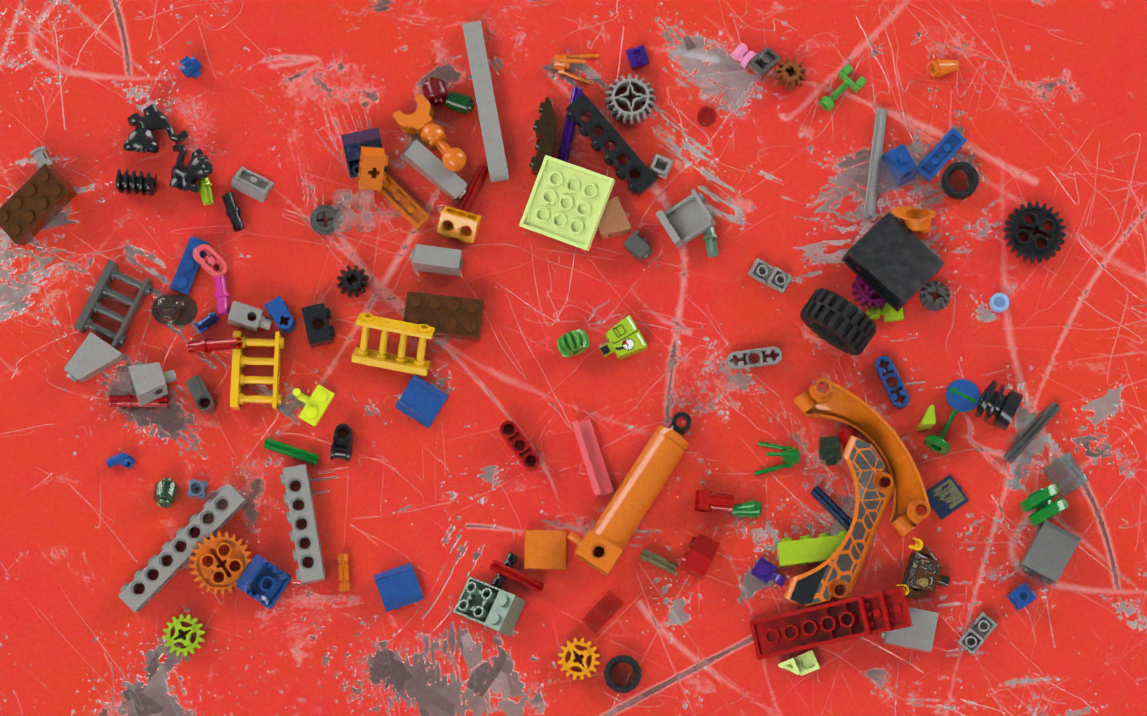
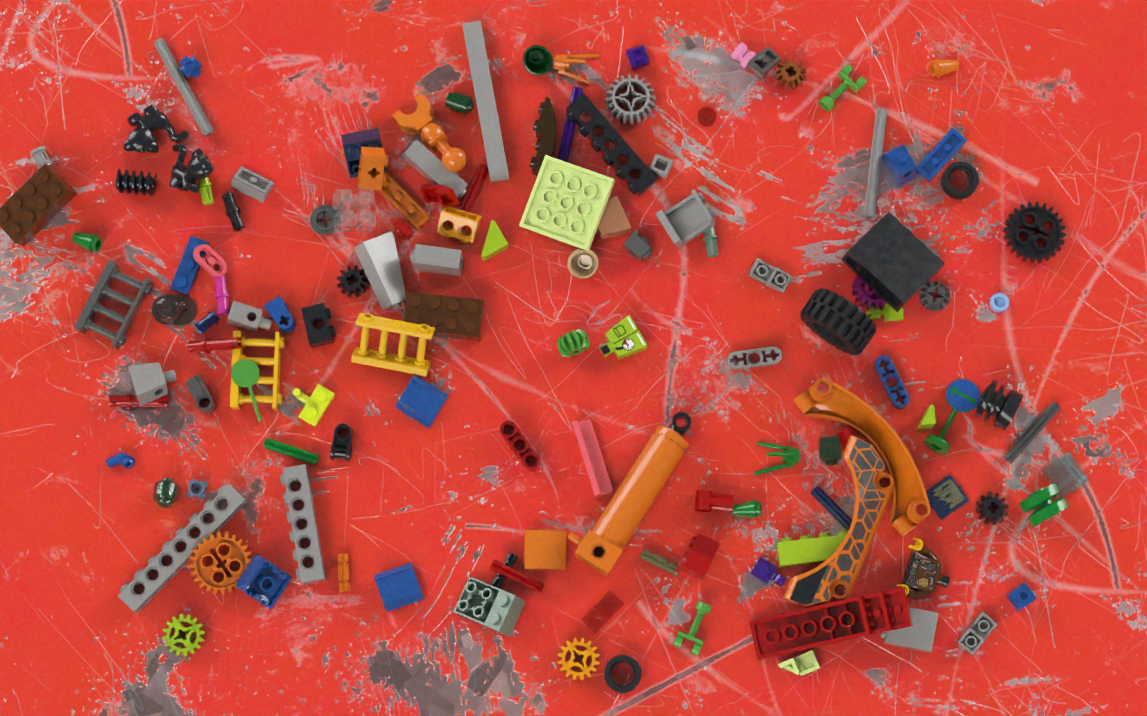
light grey slope [64,332,125,383] -> none
dark red head [422,77,448,106] -> none
orange piece [891,206,936,233] -> none
dark grey slope [1018,520,1081,585] -> none
none -> green cone [72,232,102,253]
none -> light grey axle [154,38,213,136]
none -> bright green piece [231,359,262,422]
none -> light grey slope [354,231,407,310]
none -> red plate [393,219,414,240]
none -> red slope [420,184,460,207]
none -> lime slope [481,220,509,261]
none -> dark green piece [522,45,553,76]
none -> tan piece [567,248,599,279]
none -> bright green bar [673,601,712,656]
none -> black gear [975,492,1009,525]

